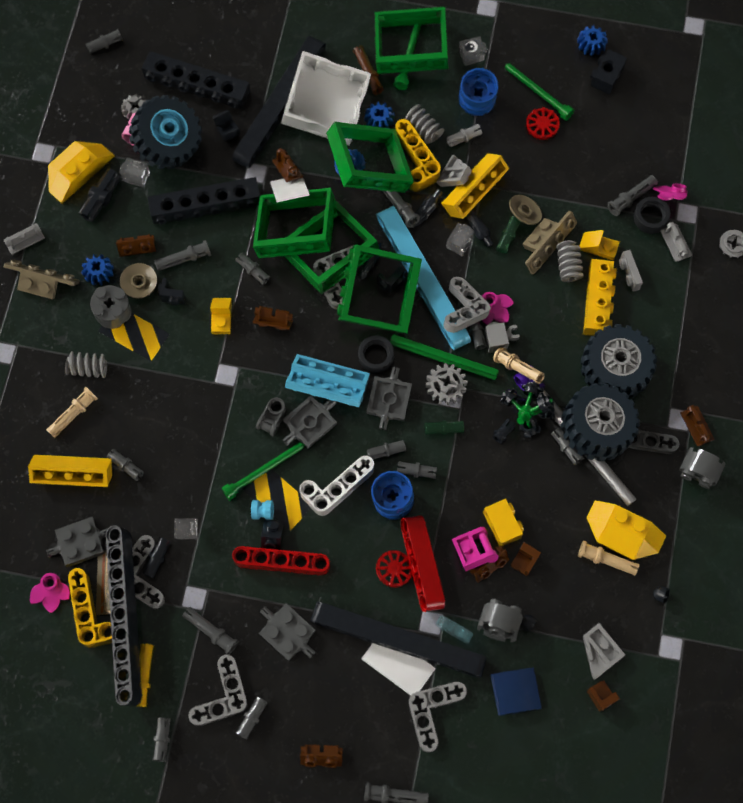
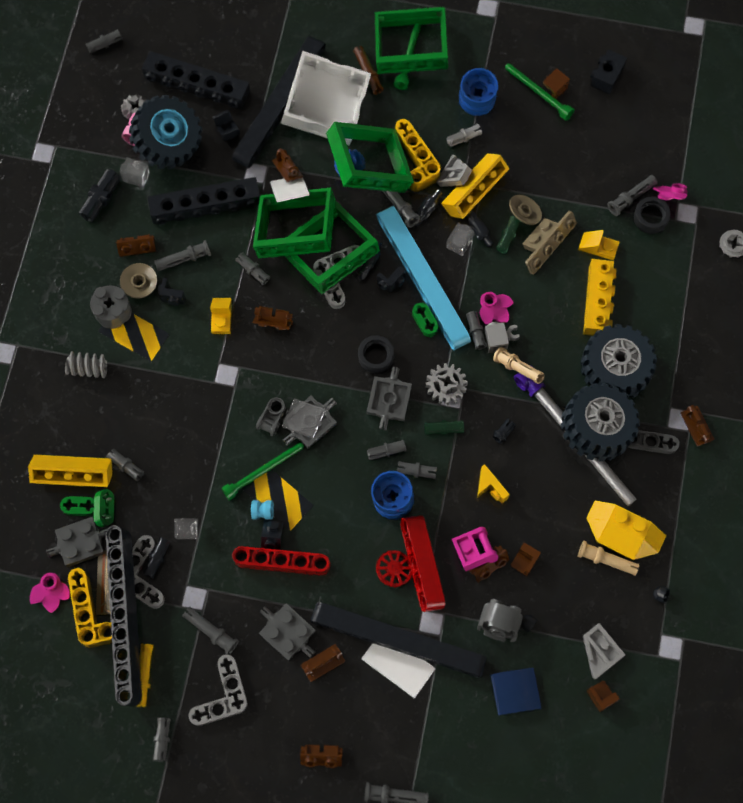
light grey hinge [4,223,45,255] -> none
dark tan bracket [4,260,80,299] -> none
tan pin [46,387,98,438] -> none
yellow wedge [48,141,115,204] -> none
blue gear [82,254,114,286] -> none
dark grey pin [236,697,268,740] -> none
medium azure brick [285,354,370,407] -> none
white beam [300,456,374,516] -> none
green window [337,245,422,334] -> none
blue gear [364,102,395,128] -> none
green axle [390,335,499,380] -> none
light grey piece [405,104,445,144] -> none
light grey beam [409,682,467,752] -> none
clear light blue beam [435,615,473,644] -> none
light grey beam [443,277,491,333] -> none
clear brick [459,36,487,66] -> none
yellow brick [483,499,524,547] -> none
black plant [500,382,555,438] -> none
red wheel [526,107,560,140] -> none
dark grey pin [551,427,584,465] -> none
light grey piece [557,240,584,282] -> none
blue gear [577,25,608,57] -> none
light grey plate [619,250,643,291] -> none
light grey hinge [660,222,692,262] -> none
dark grey brick [679,447,726,489] -> none
none -> green beam [60,496,94,516]
none -> green beam [94,489,114,527]
none -> clear piece [282,398,325,438]
none -> reddish brown hinge [301,644,346,682]
none -> green beam [412,303,438,337]
none -> yellow slope [477,464,510,503]
none -> reddish brown panel [543,68,570,99]

